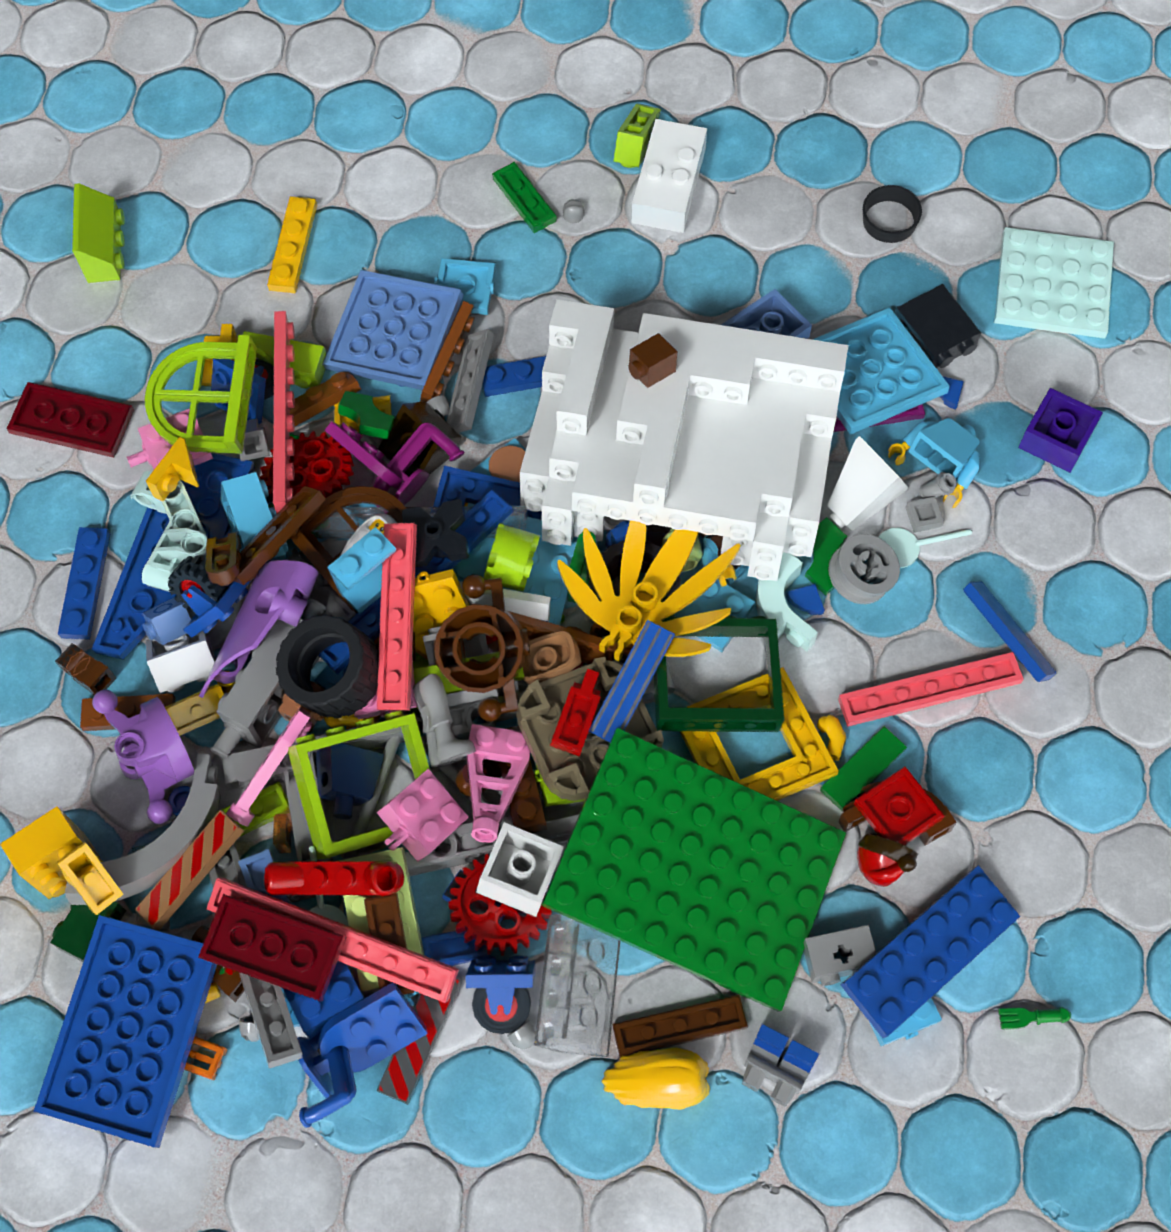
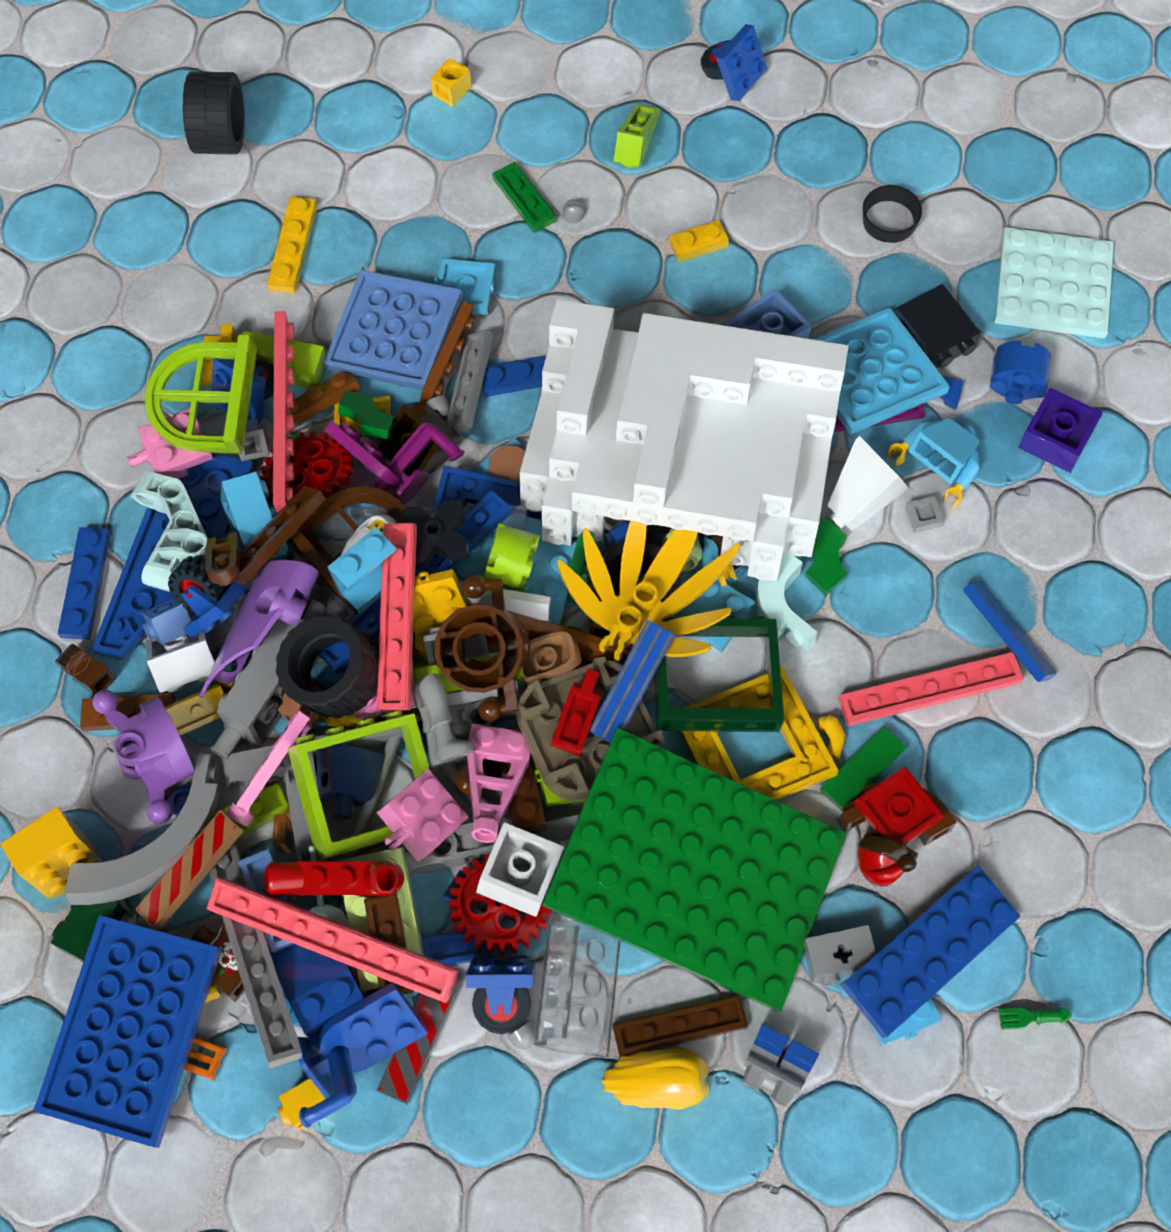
dark red tile [6,382,134,458] -> none
yellow slope [57,842,123,915] -> none
lime slope [72,183,125,283] -> none
yellow slope [146,437,199,501] -> none
dark red tile [198,894,346,1002] -> none
light grey hinge [239,1015,260,1042] -> none
reddish brown brick [628,333,678,388] -> none
white brick [632,119,707,233] -> none
blue tile [786,584,825,615] -> none
light grey wheel [828,534,900,604] -> none
light aqua piece [878,528,972,568] -> none
light grey pin [919,472,957,499] -> none
none -> black tyre [182,71,245,155]
none -> yellow brick [278,1079,326,1131]
none -> yellow brick [430,58,472,107]
none -> yellow plate [669,220,729,263]
none -> blue plate [701,24,767,101]
none -> blue brick [990,340,1051,404]

